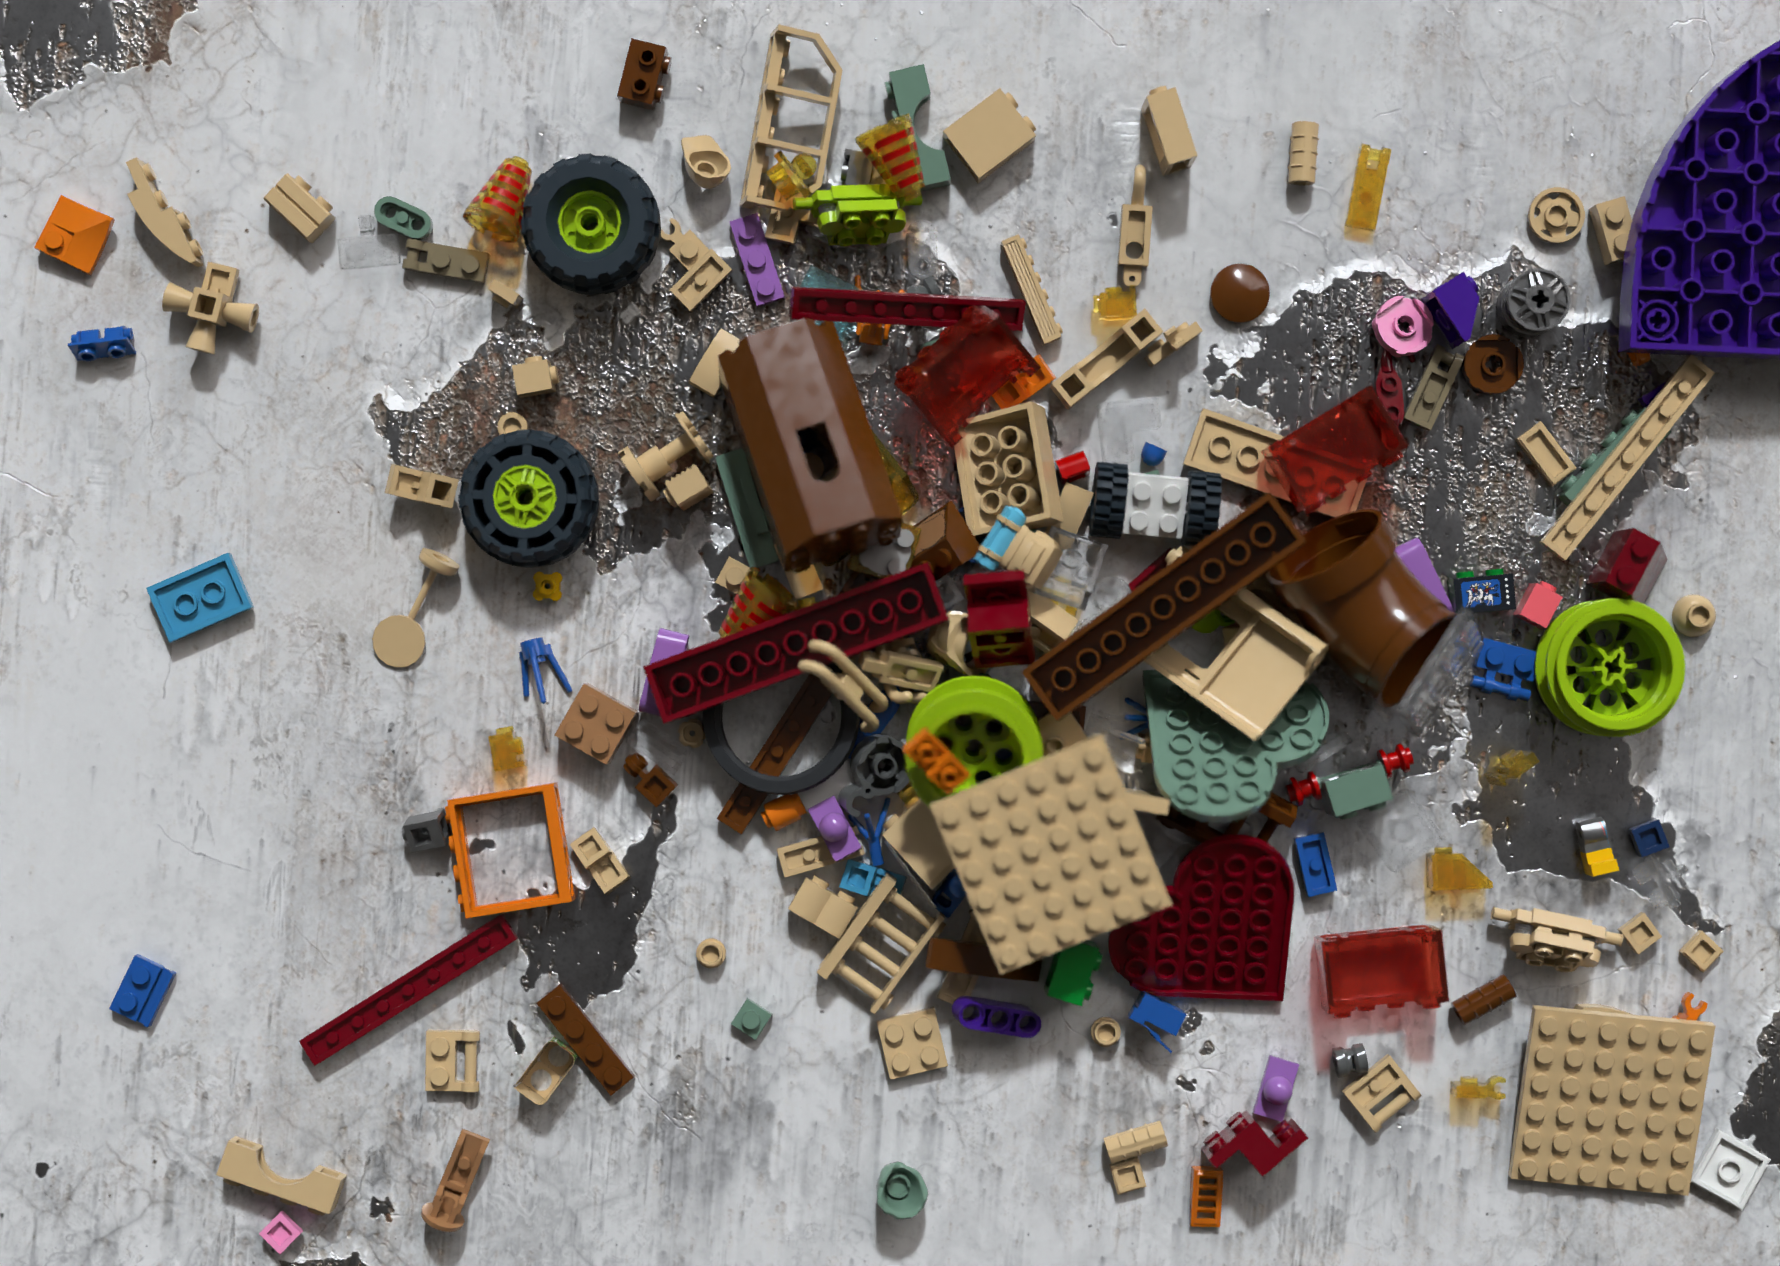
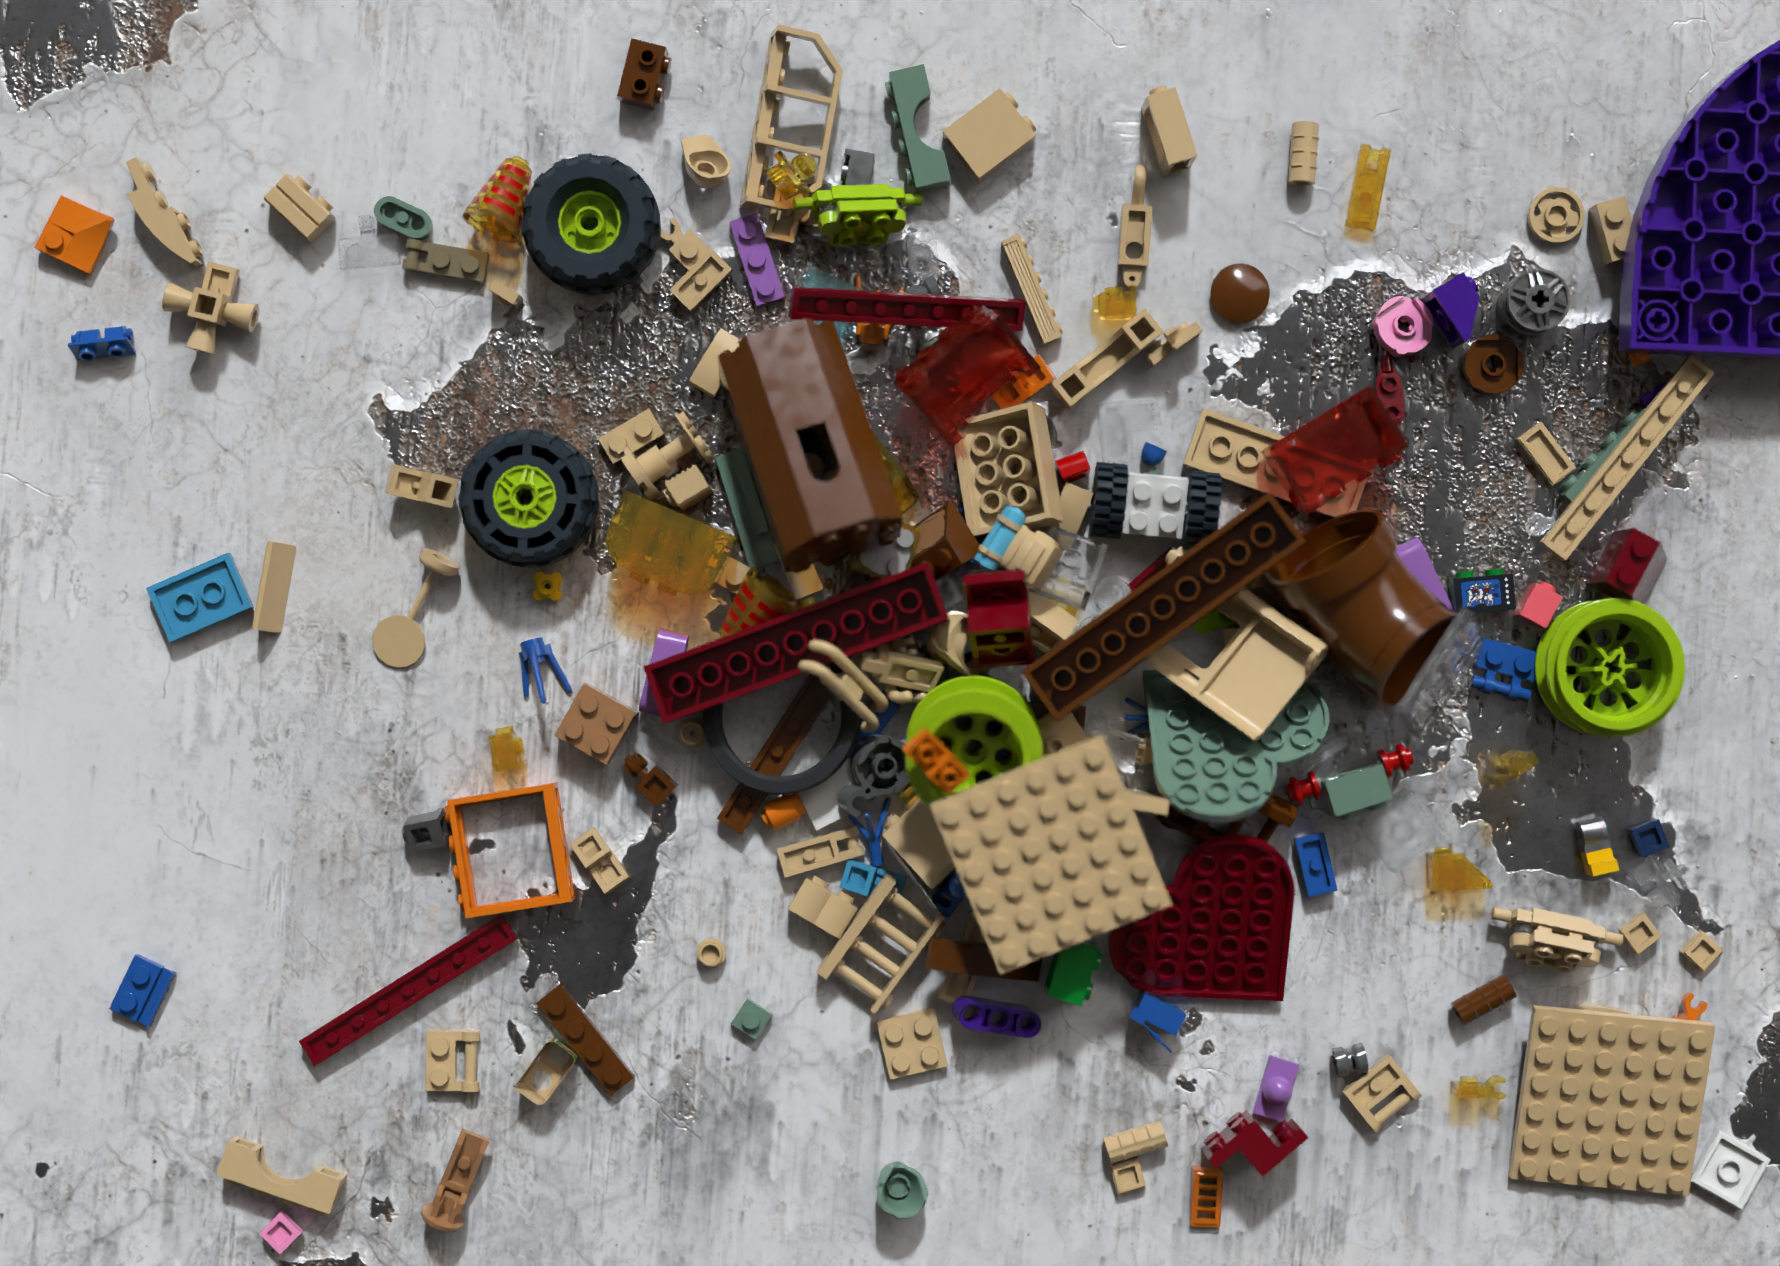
tan tile [497,412,528,435] -> none
tan brick [512,356,559,398] -> none
medium lavender tile [808,795,862,863] -> none
clear yellow cone [855,114,925,202] -> none
tan plate [1091,1017,1121,1047] -> none
clear red windscreen [1314,925,1449,1018] -> none
dark tan plate [1403,344,1464,431] -> none
tan piece [1672,594,1716,637] -> none
none -> tan slope [252,541,296,633]
none -> tan plate [598,409,665,465]
none -> clear yellow brick [606,490,739,596]

